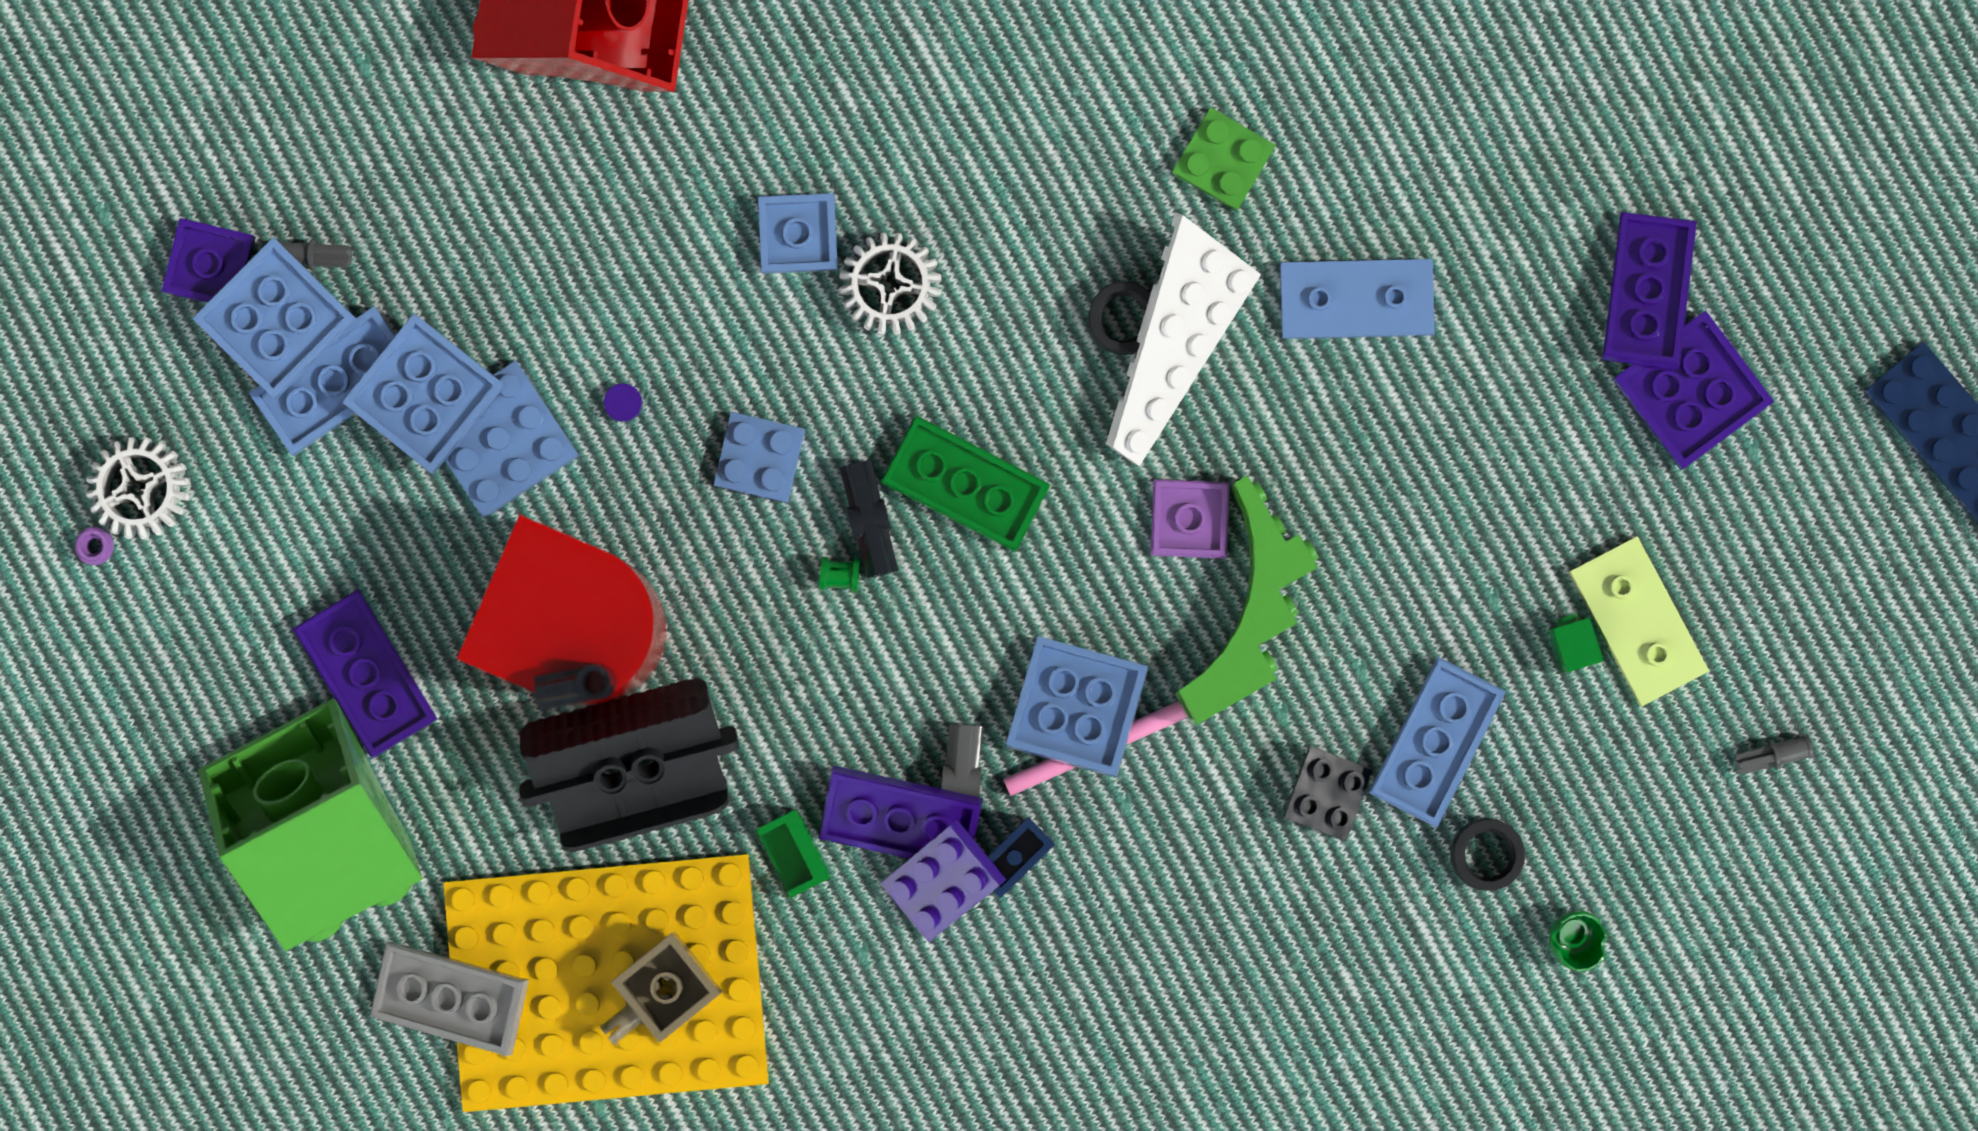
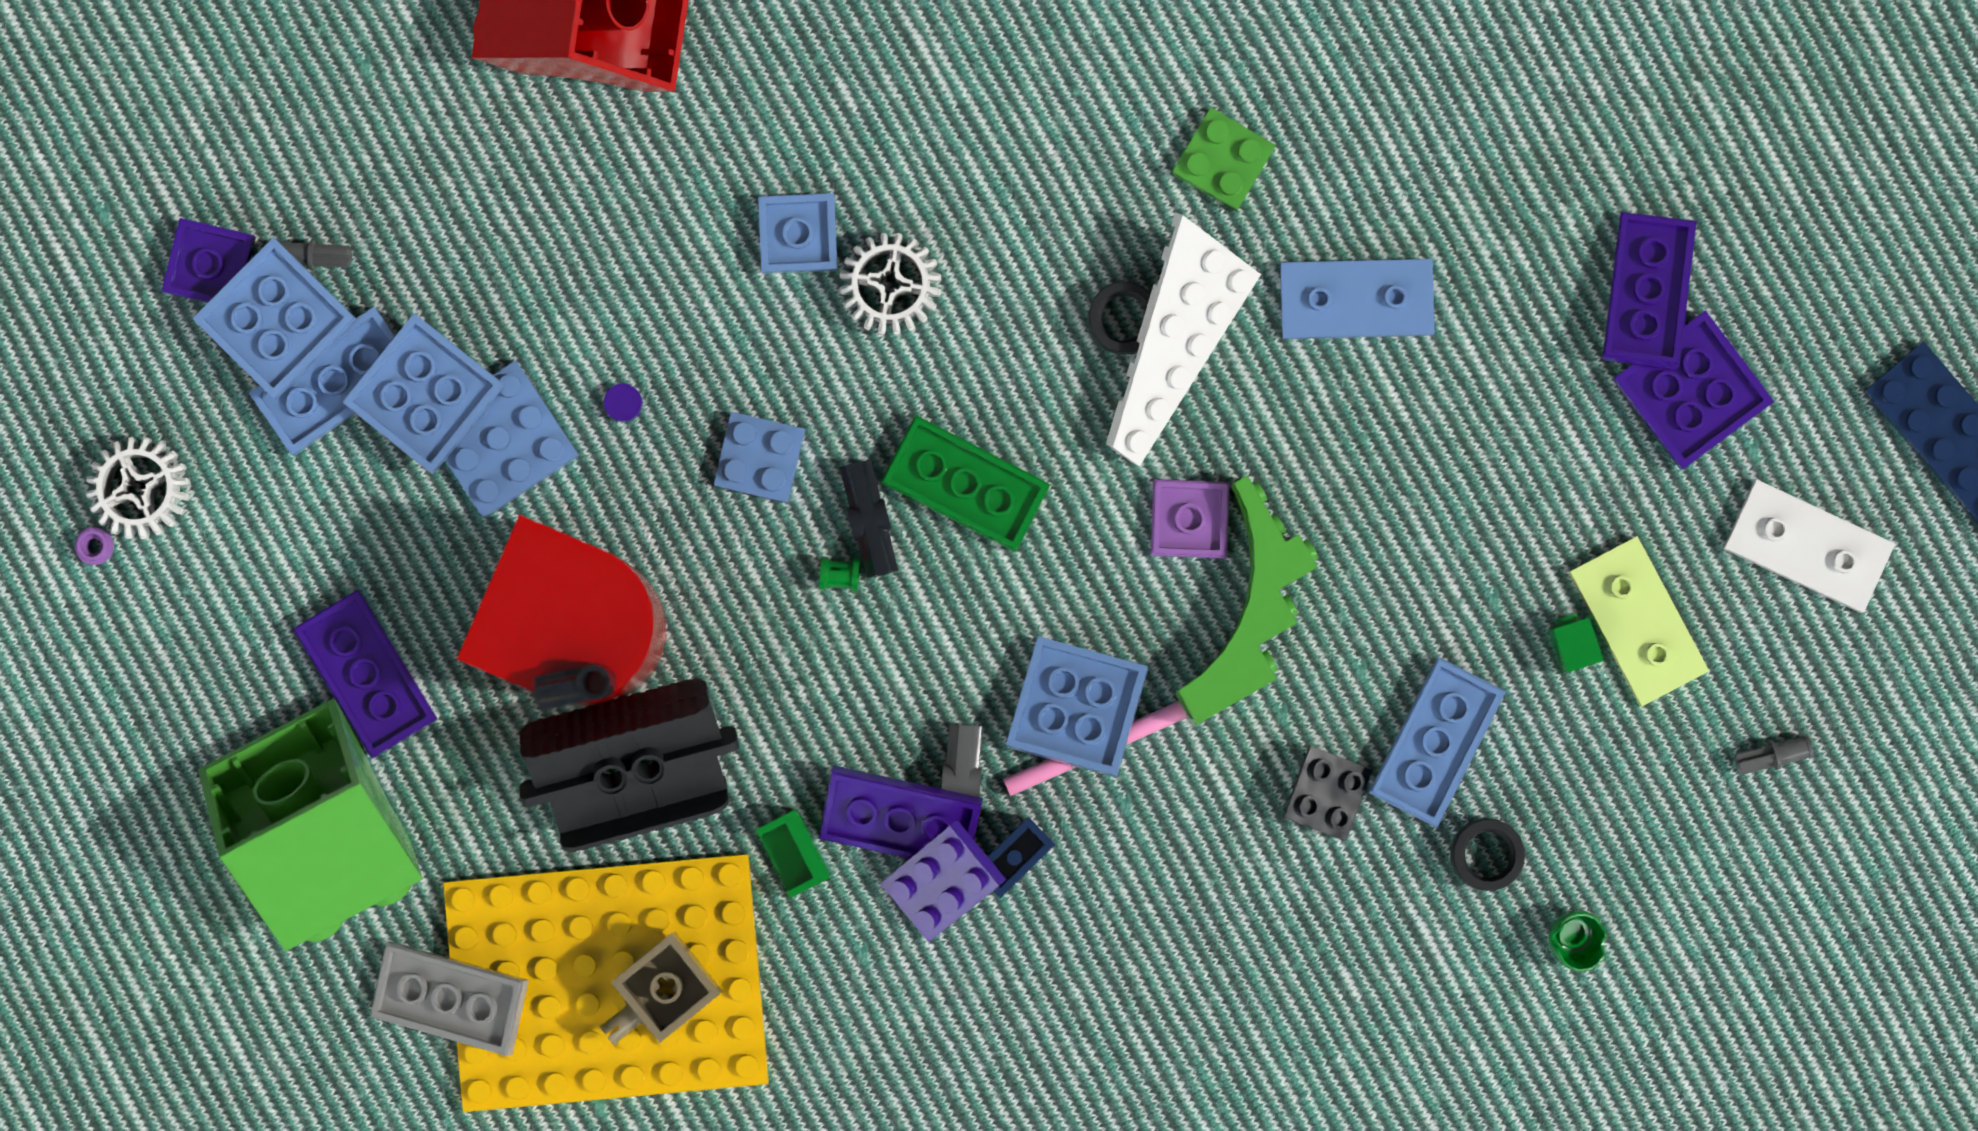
none -> white plate [1723,479,1895,613]

